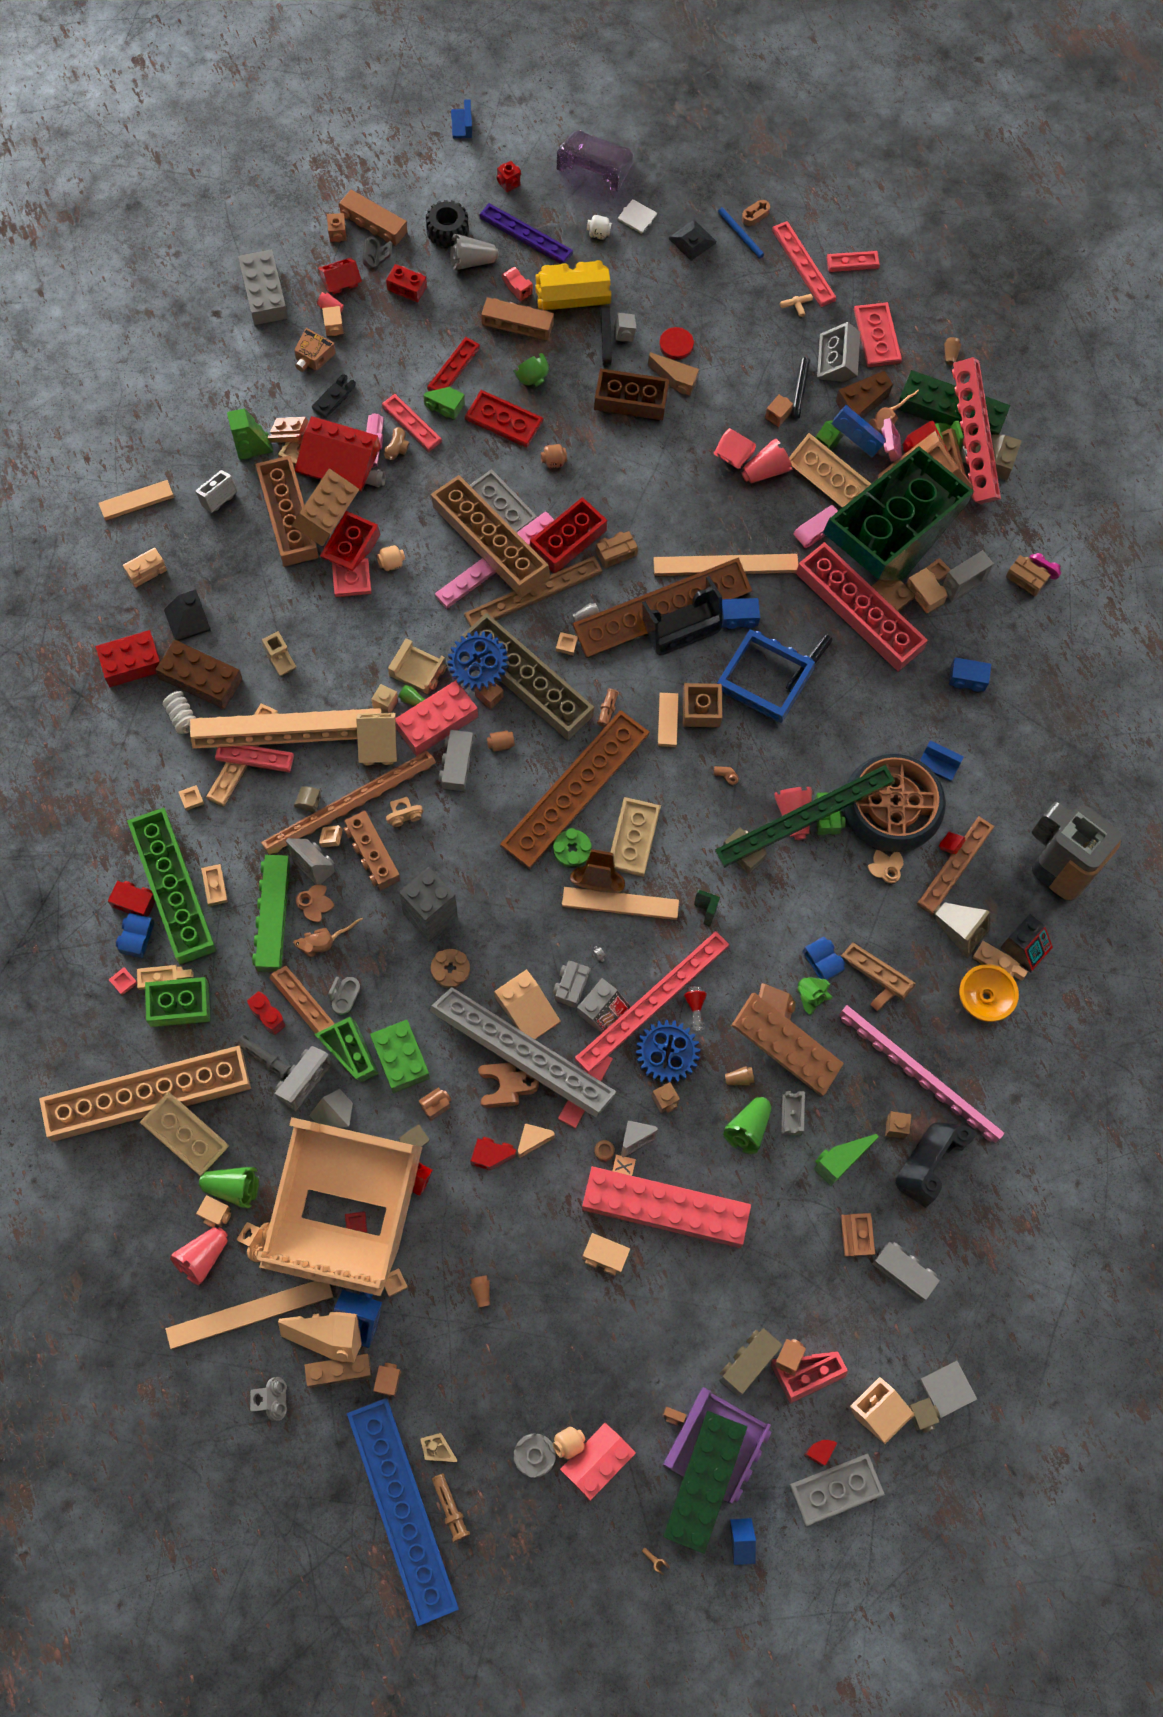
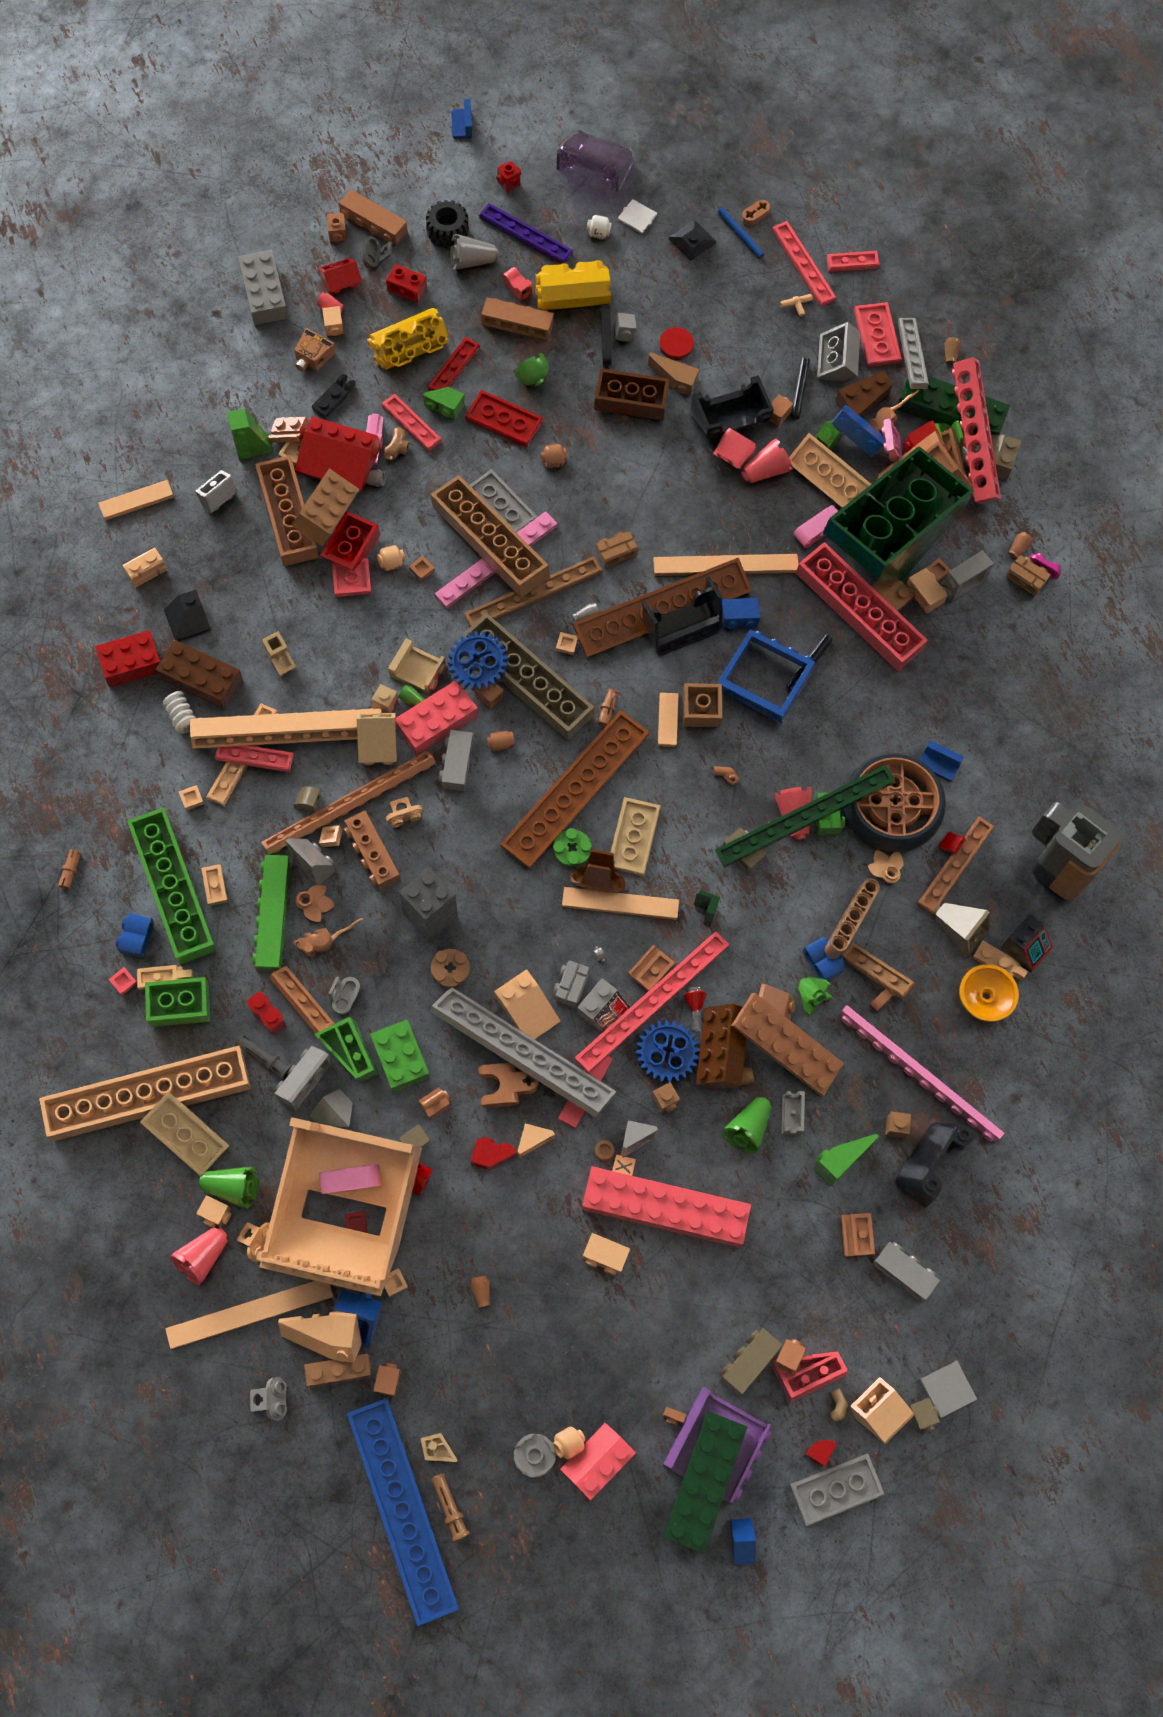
red brick [108,881,156,917] -> none
red brick [530,497,608,573] -> none
medium nougat hand [642,1548,670,1575] -> none
blue brick [949,658,991,692] -> none
none -> nougat pin [58,849,82,890]
none -> bright pink beam [319,1164,381,1194]
none -> yellow brick [367,308,449,370]
none -> nougat plate [409,556,435,582]
none -> nougat plate [628,945,675,991]
none -> black windscreen [690,375,774,438]
none -> reddish brown brick [696,1003,747,1091]
none -> medium nougat beam [824,878,880,959]
none -> tan arm [830,1388,848,1422]
none -> light grey tile [898,318,929,389]
none -> nougat cone [1008,532,1033,559]

